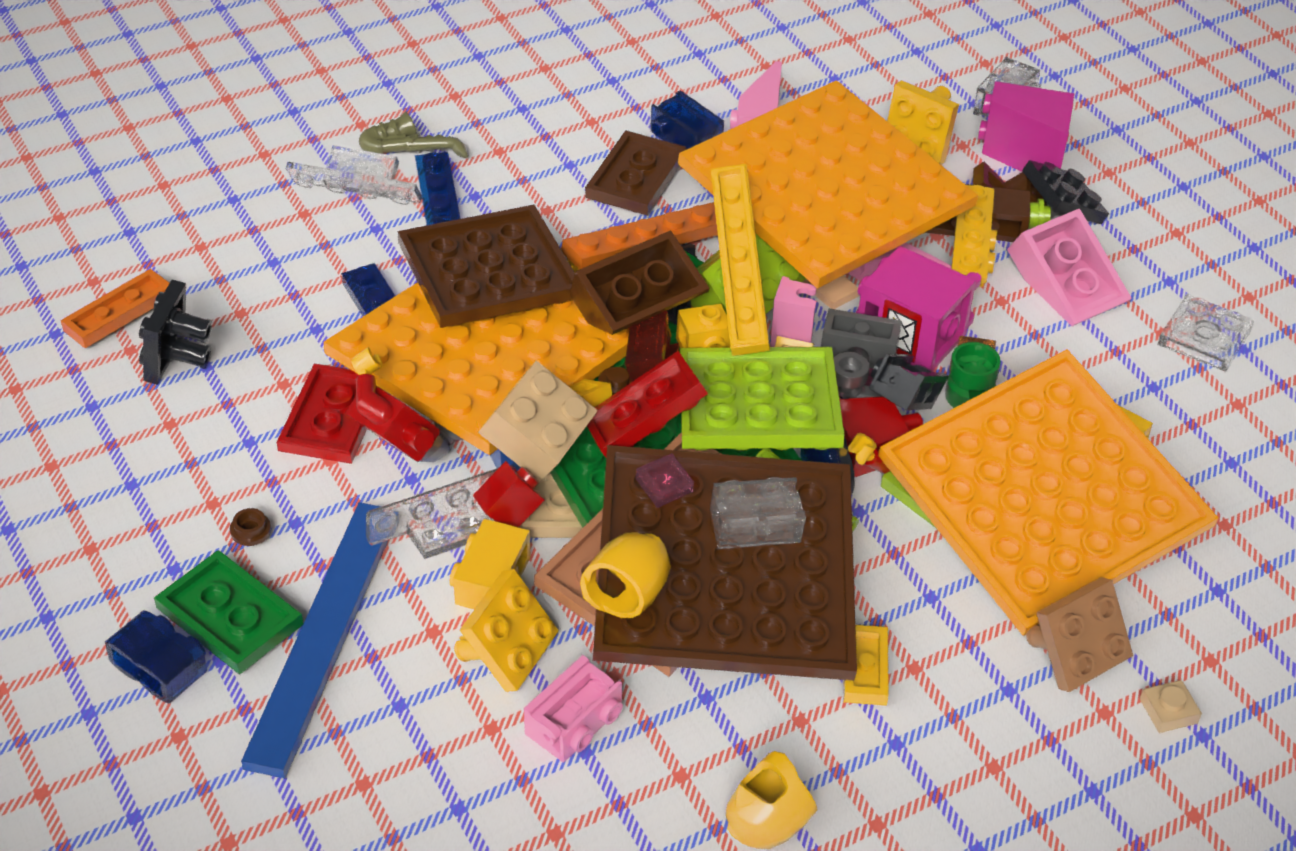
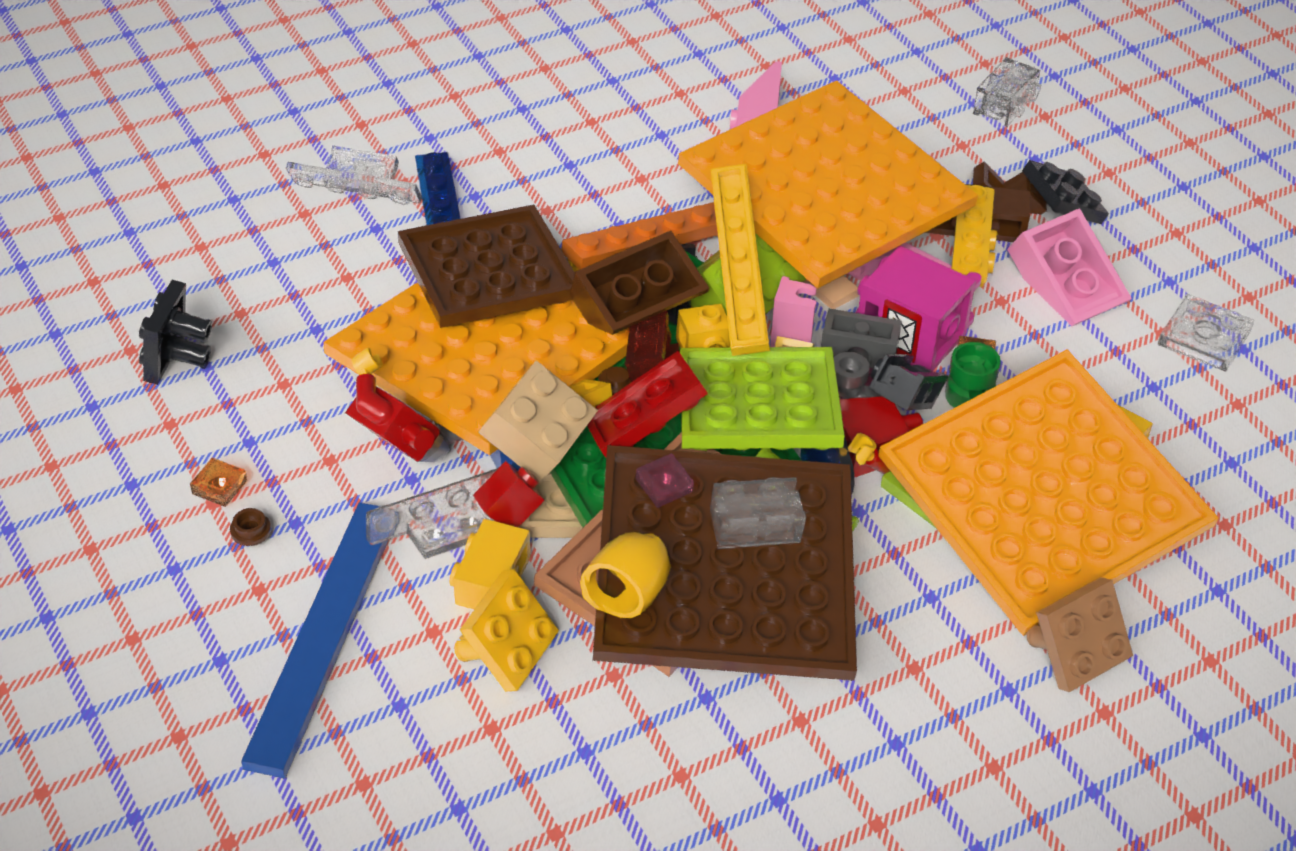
orange plate [60,268,169,348] -> none
clear blue brick [105,610,207,704] -> none
green plate [154,550,303,675] -> none
red tile [276,363,384,464] -> none
clear blue plate [341,263,395,316] -> none
olive piece [359,111,468,158] -> none
bright pink hinge [524,655,623,763] -> none
reddish brown plate [585,130,686,215] -> none
clear blue hinge [650,90,724,150] -> none
yellow piece [725,751,818,849] -> none
yellow plate [843,625,889,706] -> none
yellow plate [887,80,959,165] -> none
dark pink slope [978,81,1075,172] -> none
lime plate [1028,199,1051,230] -> none
tan plate [1140,680,1202,733] -> none
none -> clear orange plate [190,457,247,507]

